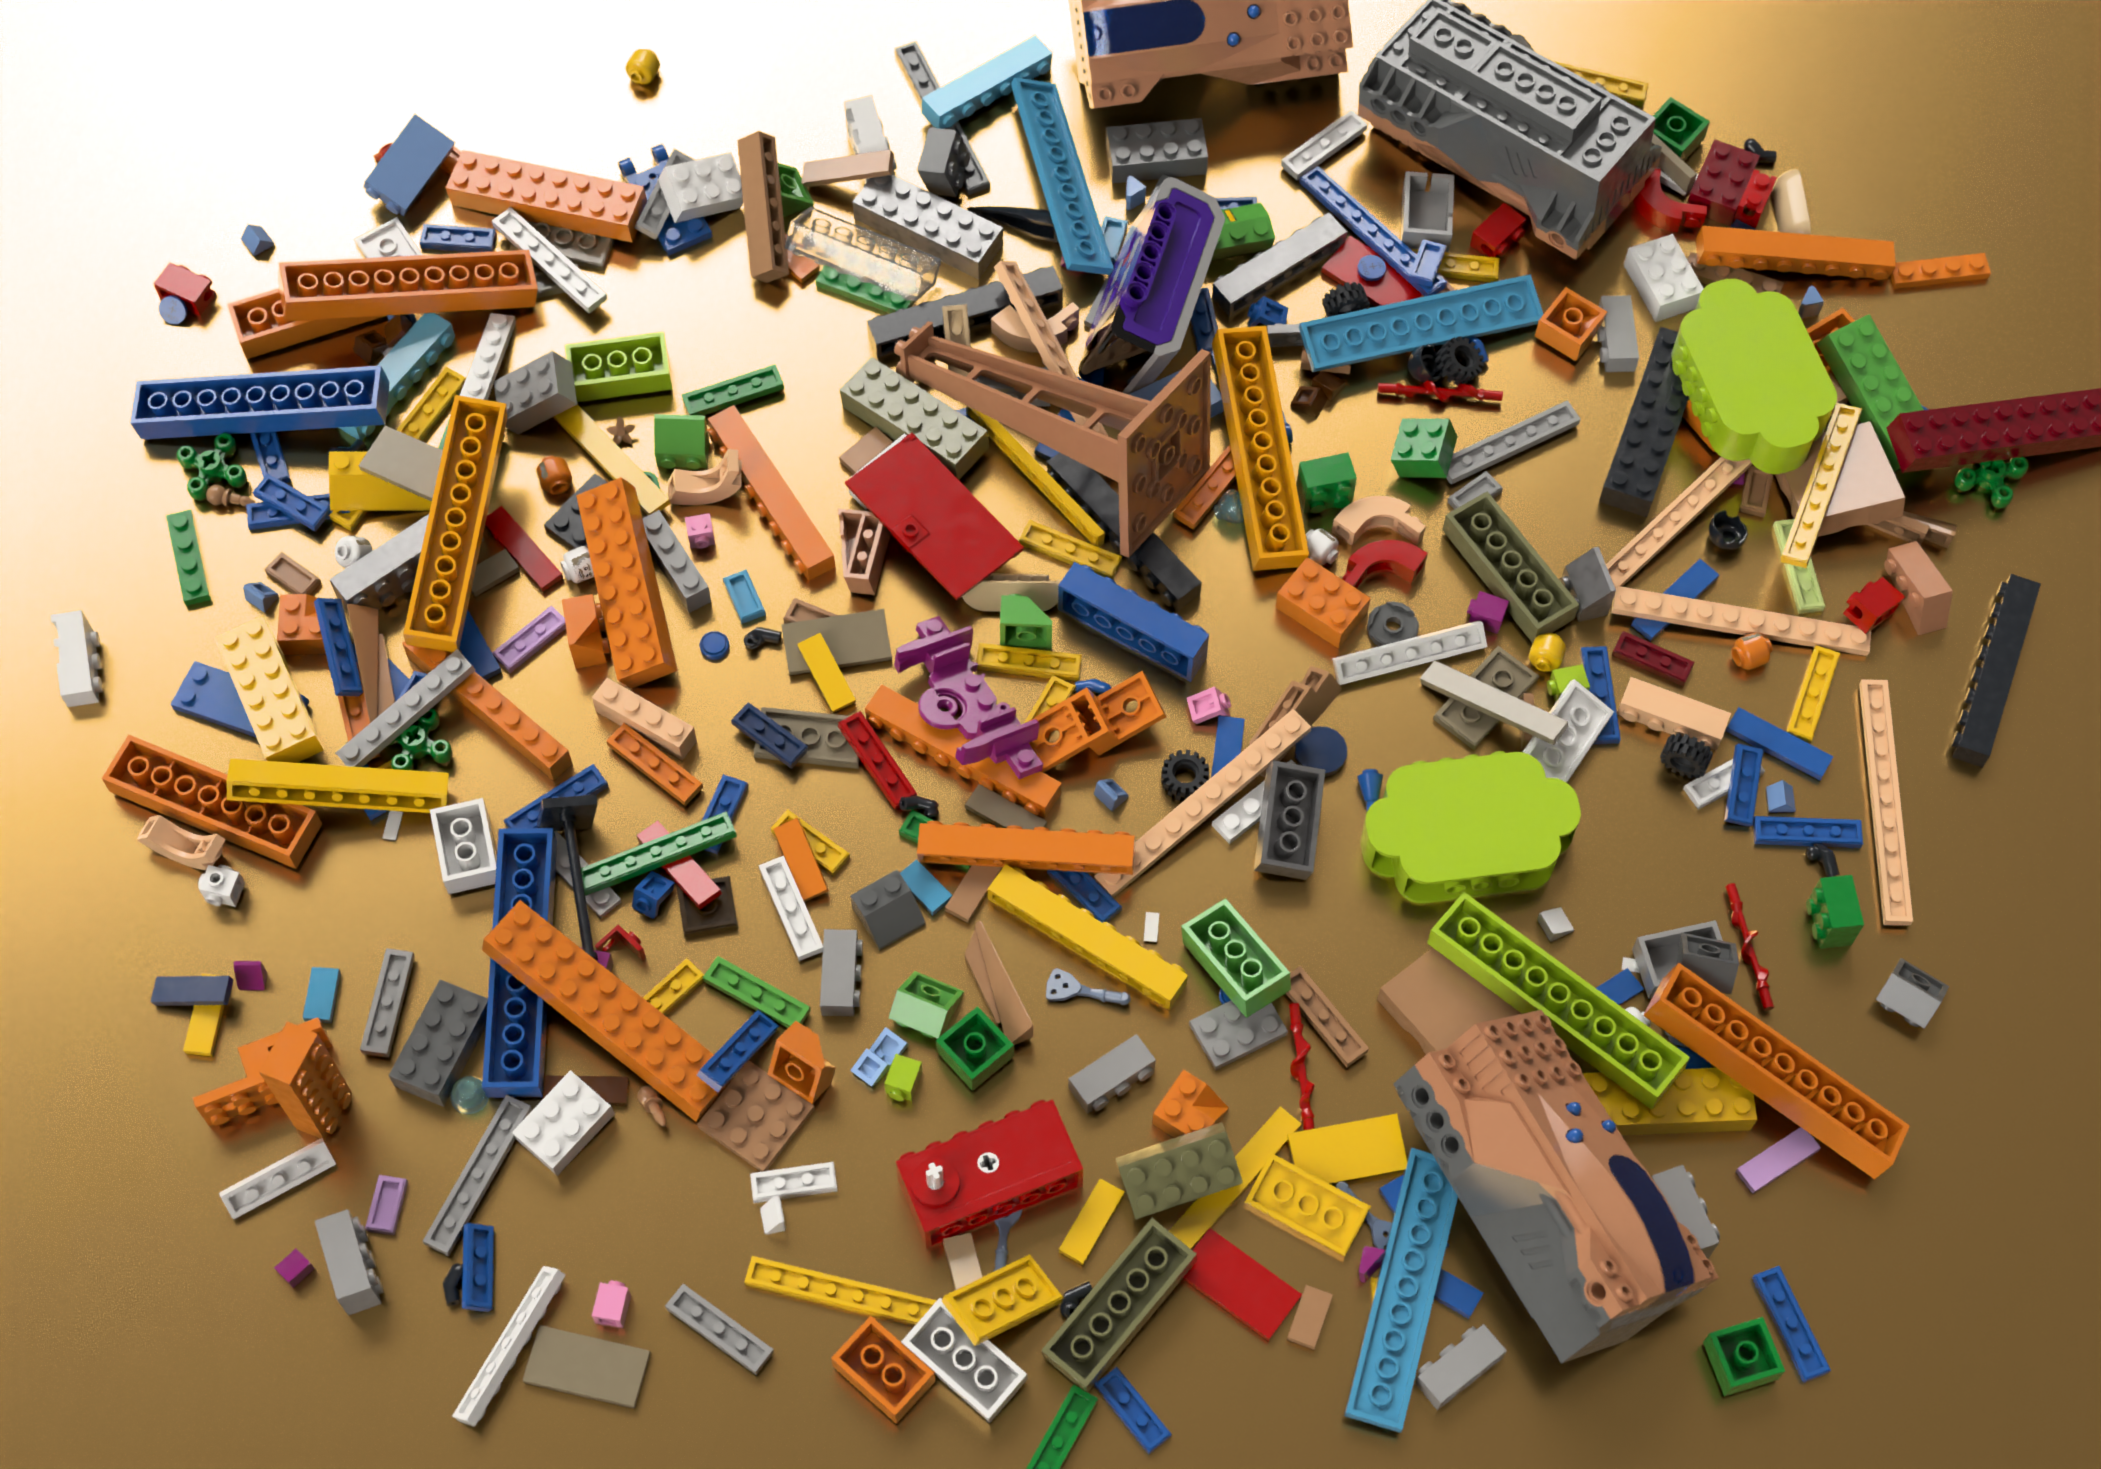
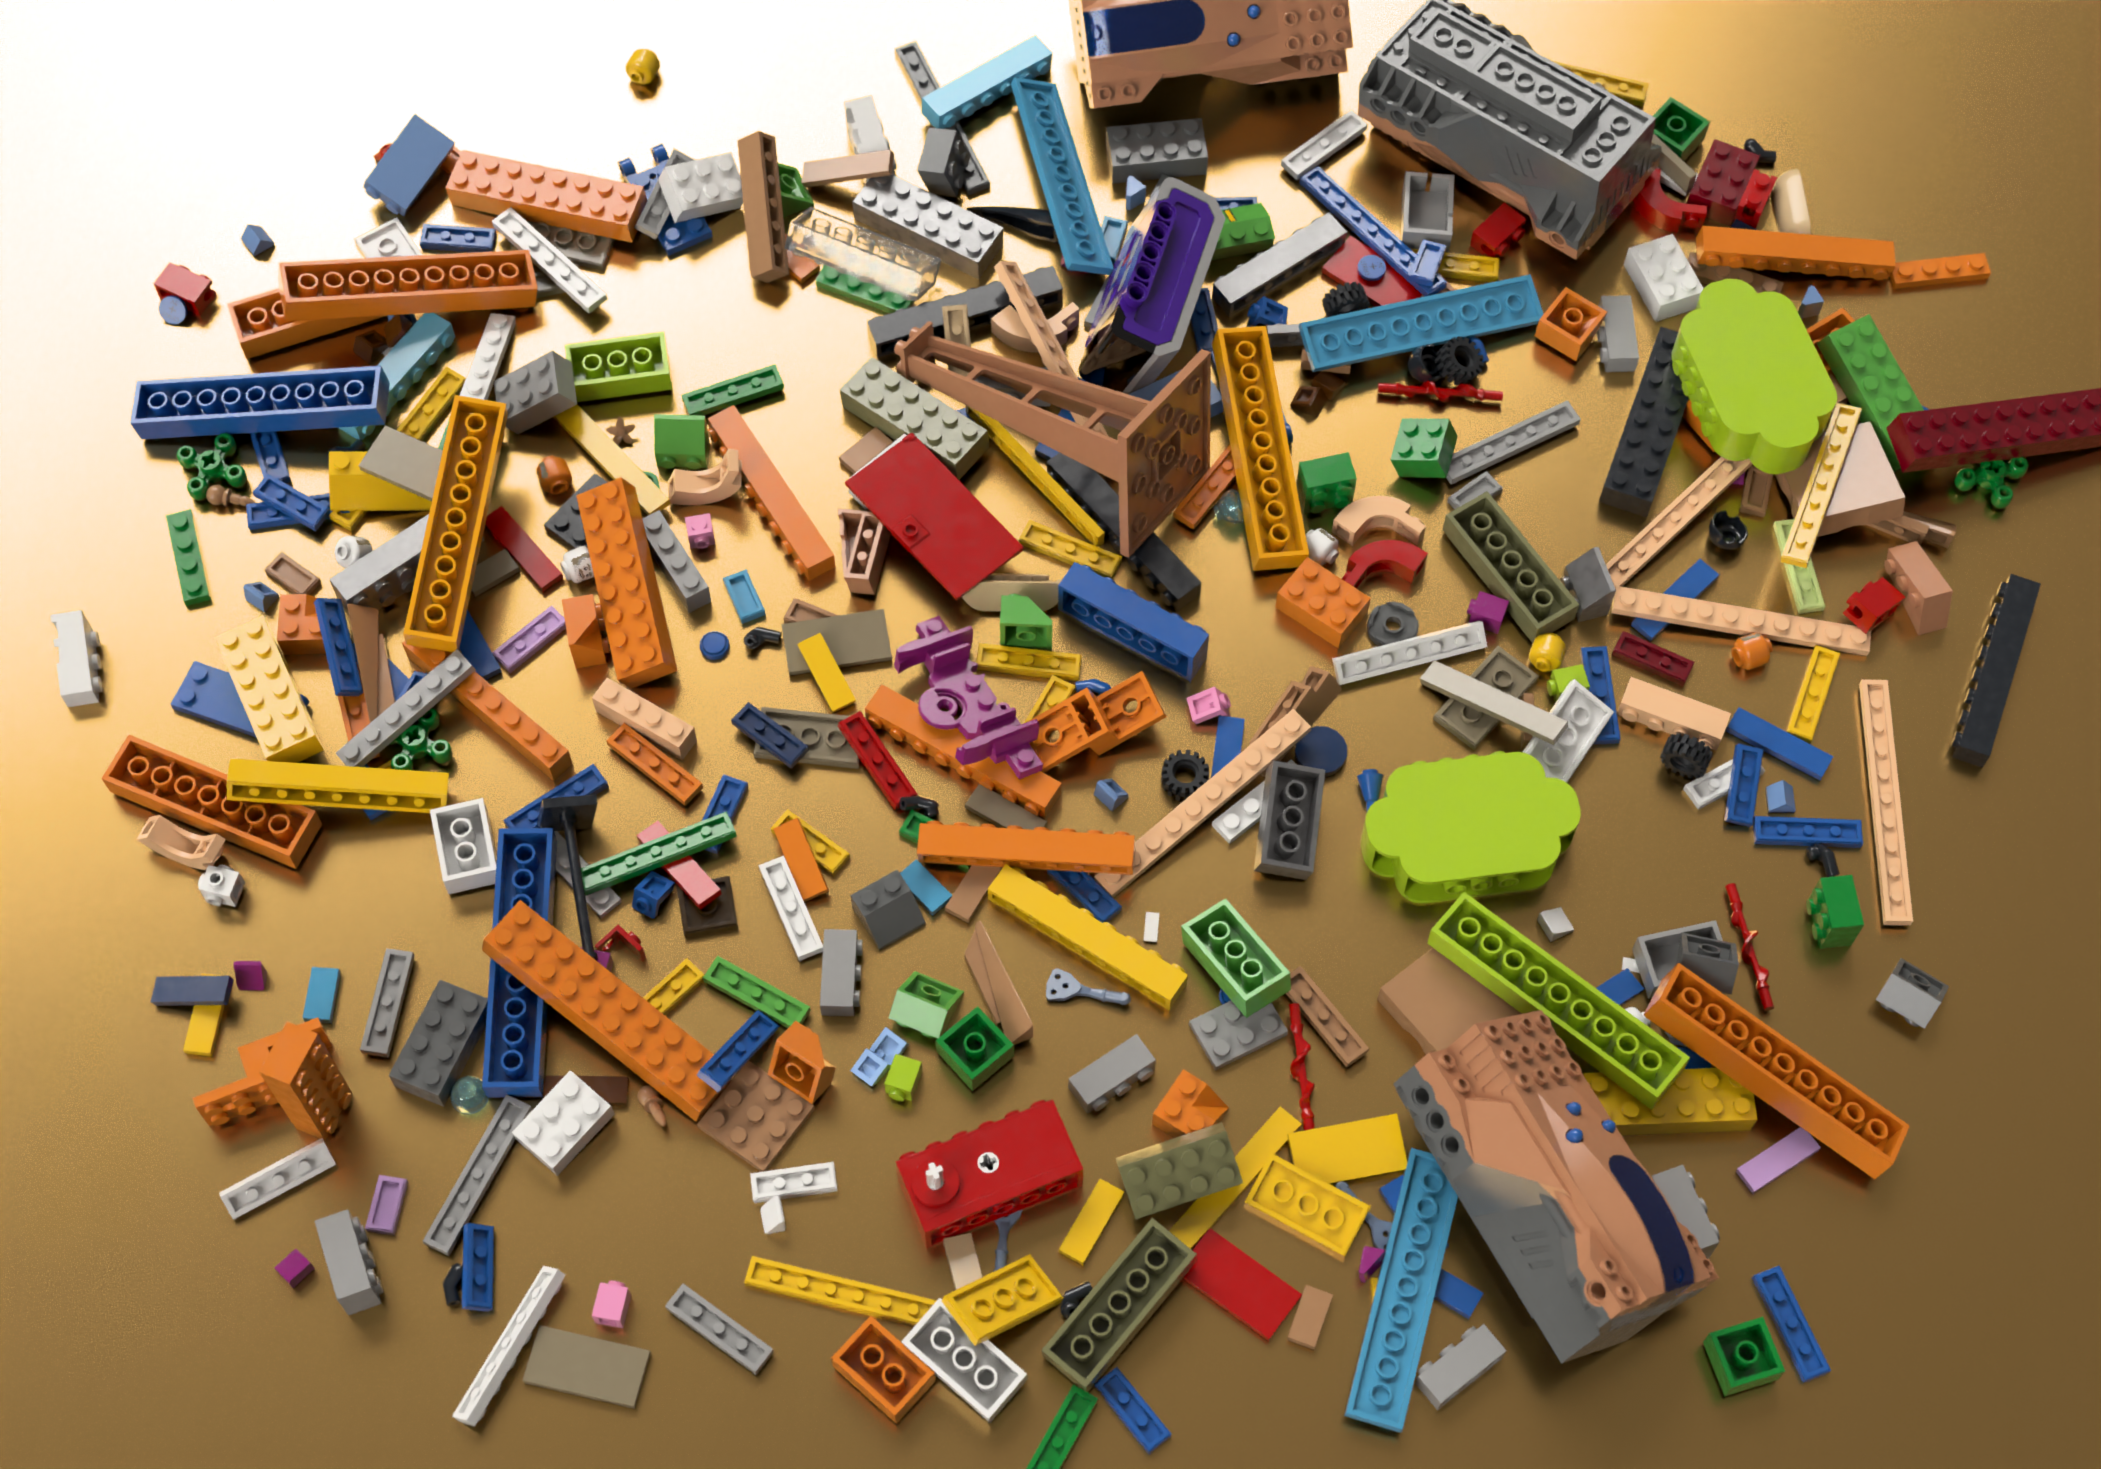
white piece [382,811,403,840] -> none

